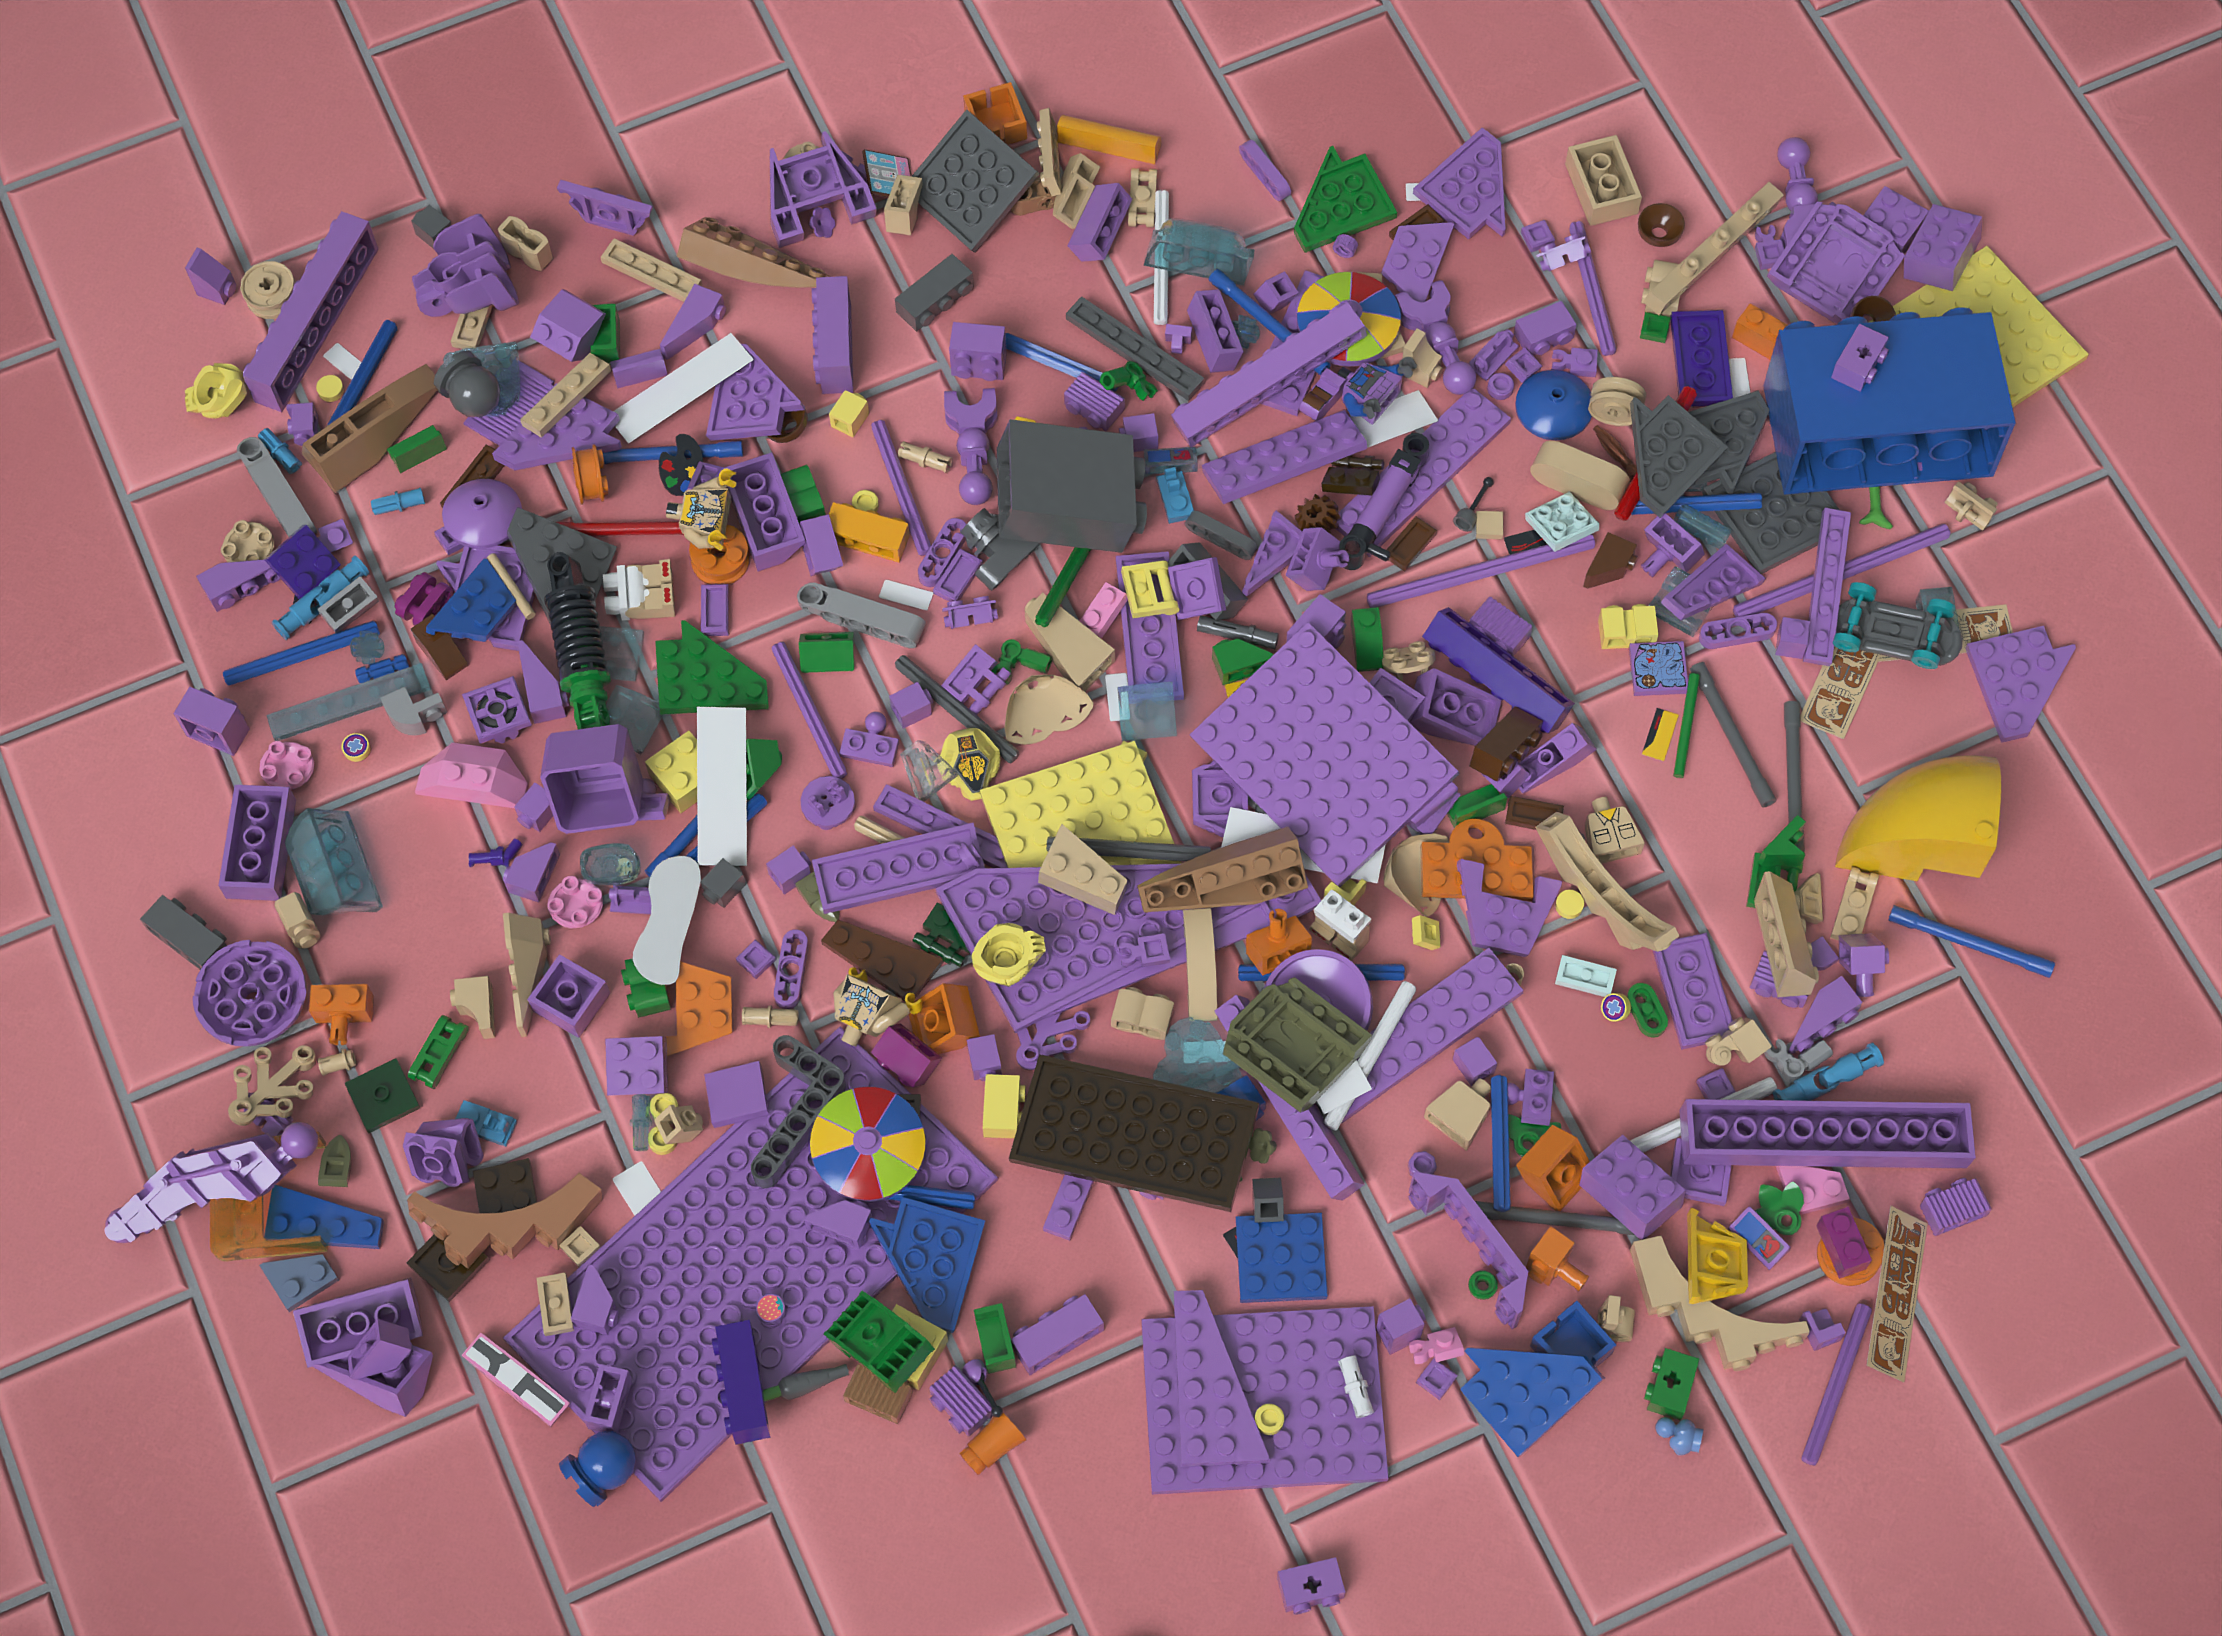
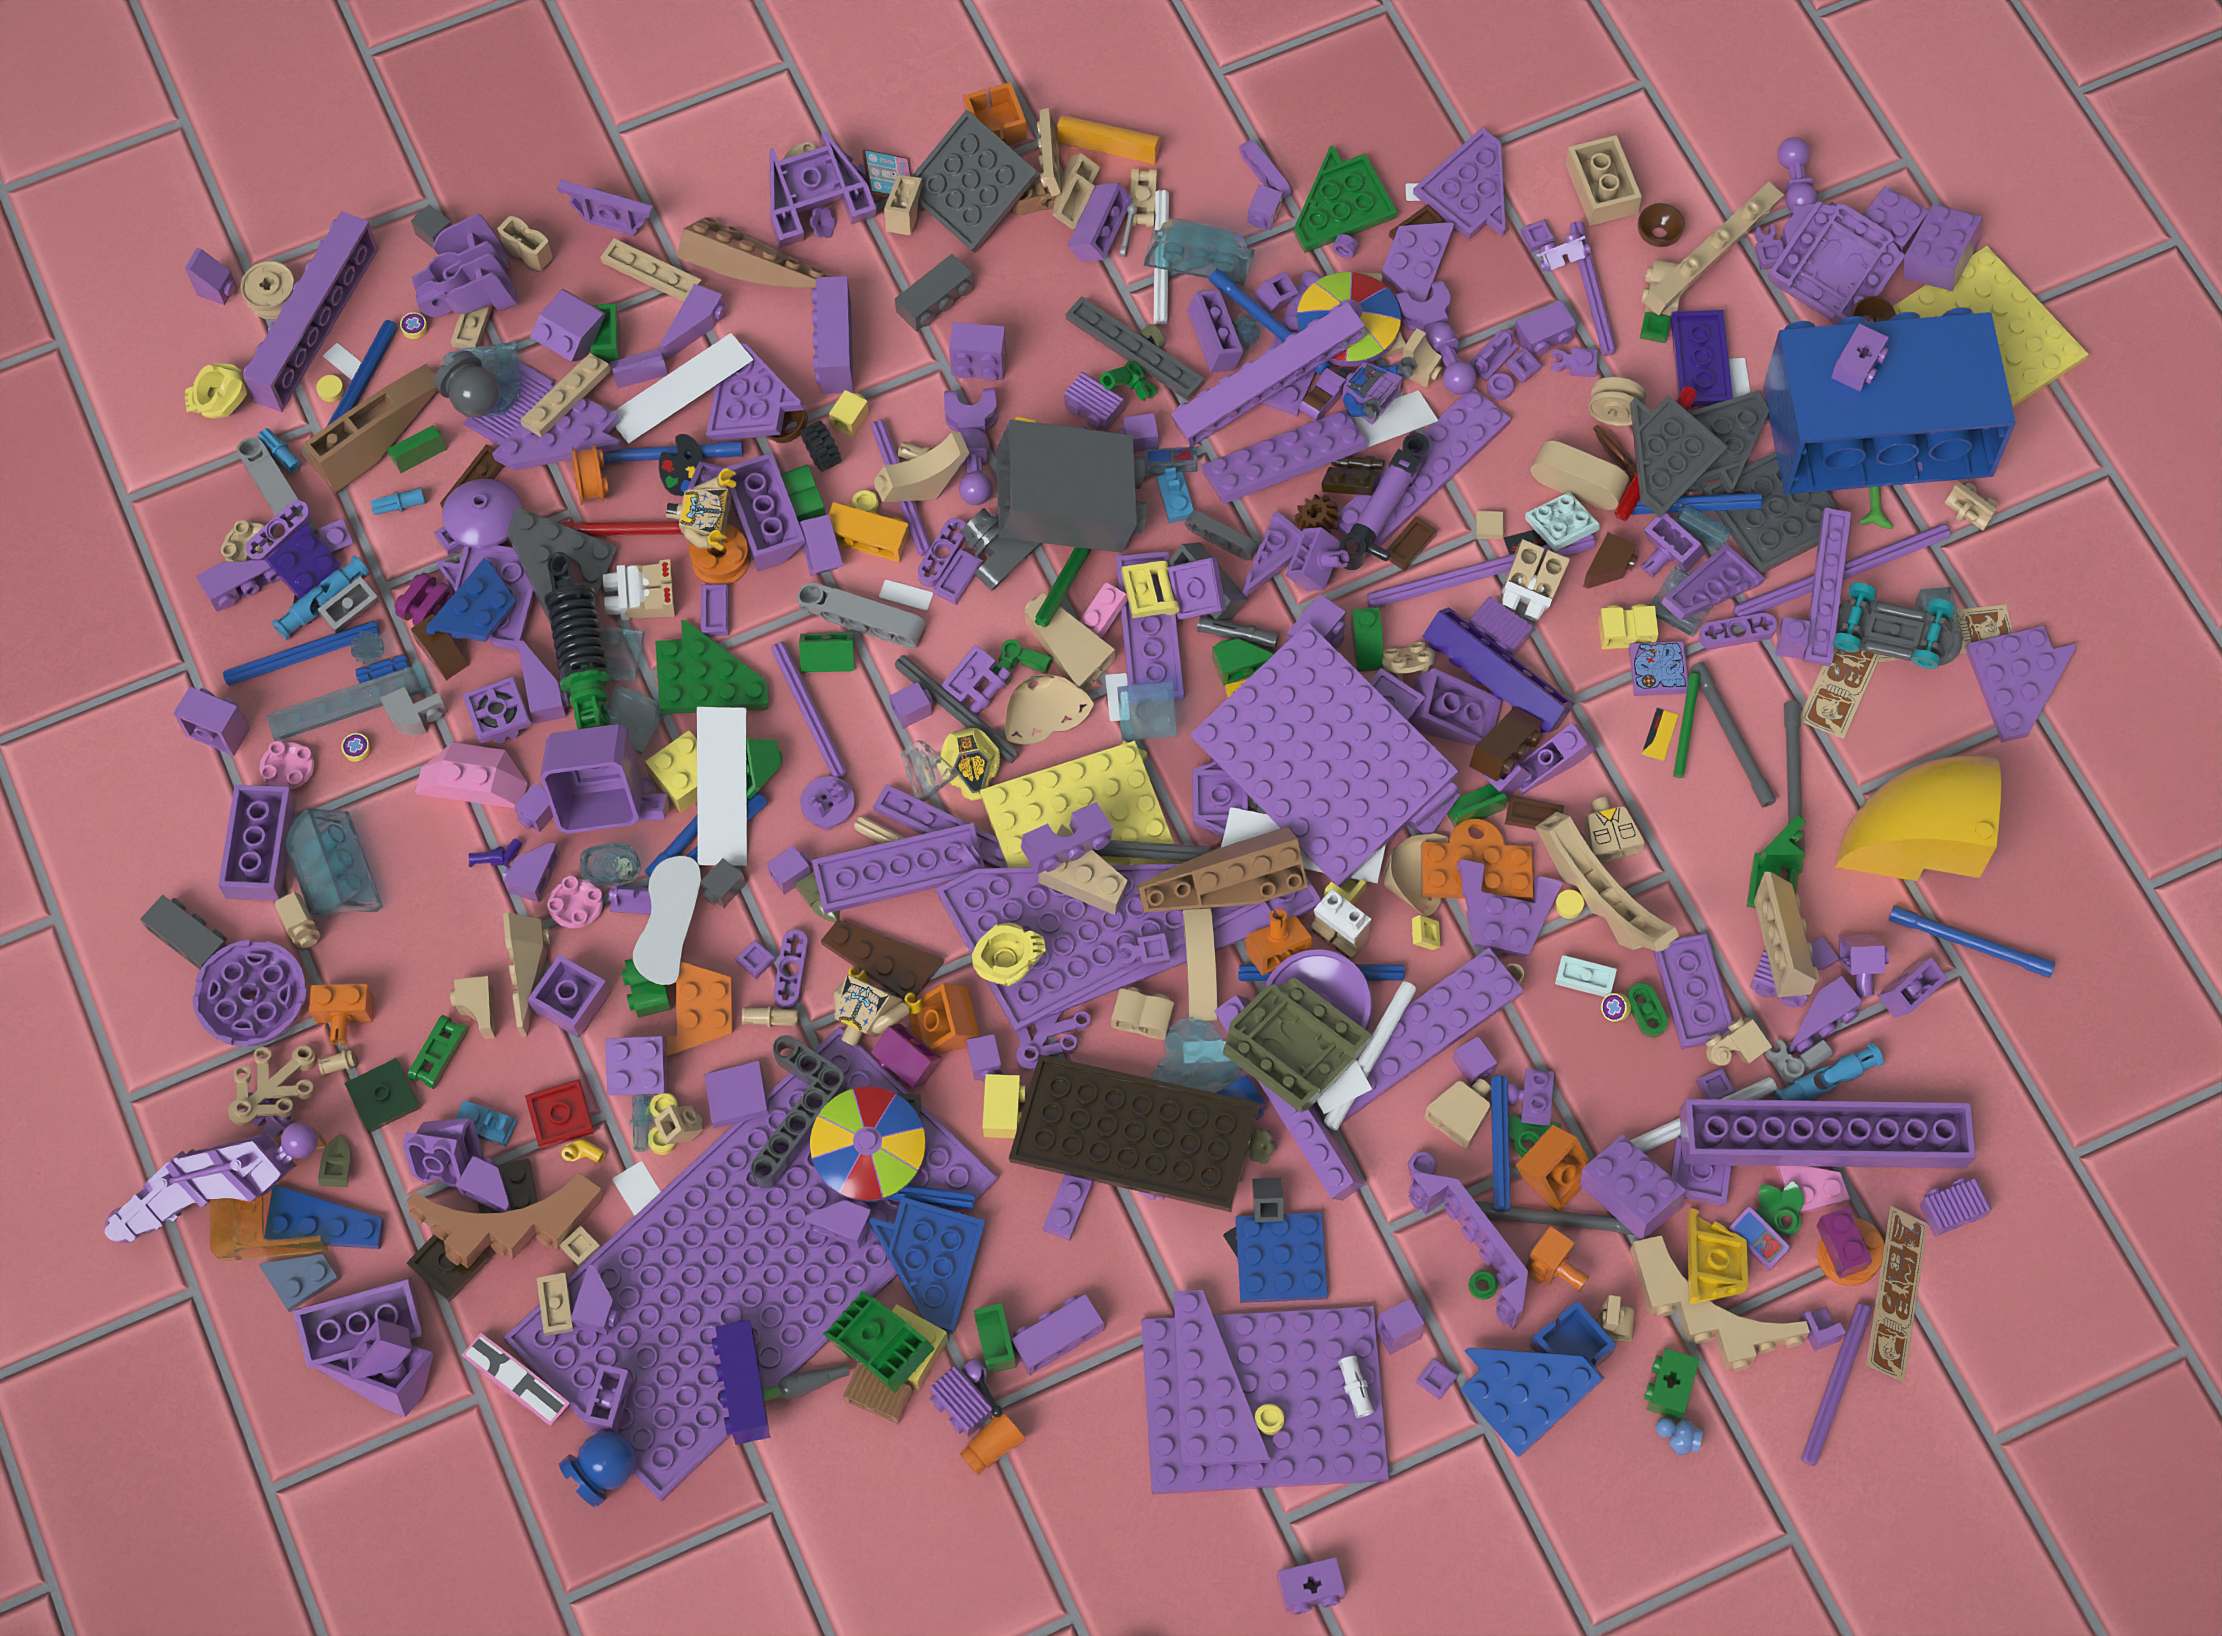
medium lavender brick [287,402,318,446] -> none
tan bar [486,553,536,620] -> none
tile [756,1294,786,1325] -> none
medium lavender plate [839,712,899,767] -> none
dark green plate [913,903,971,968] -> none
medium lavender hinge [942,596,998,629] -> none
axle [1005,333,1119,392] -> none
medium lavender tile [1165,324,1193,354] -> none
bright pink plate [1409,1327,1464,1364] -> none
dark grey hinge [1453,477,1494,532] -> none
blue dish [1515,370,1592,440] -> none
orange brick [1732,303,1788,360] -> none
tan tile [1794,873,1823,924] -> none
tan plate [1830,866,1879,940] -> none
none -> medium lavender beam [246,500,313,560]
none -> tile [400,312,428,339]
none -> medium lavender slope [456,1156,513,1213]
none -> red plate [525,1079,595,1150]
none -> yellow arm [561,1139,606,1164]
none -> black tyre [800,420,842,472]
none -> tan arch [874,432,969,502]
none -> medium lavender arch [1021,802,1113,874]
none -> light grey hinge [1120,204,1137,257]
none -> olive tile [1141,324,1165,348]
none -> medium lavender brick [1247,185,1283,230]
none -> tan hips [1501,539,1570,622]
none -> medium lavender brick [1877,957,1948,1018]

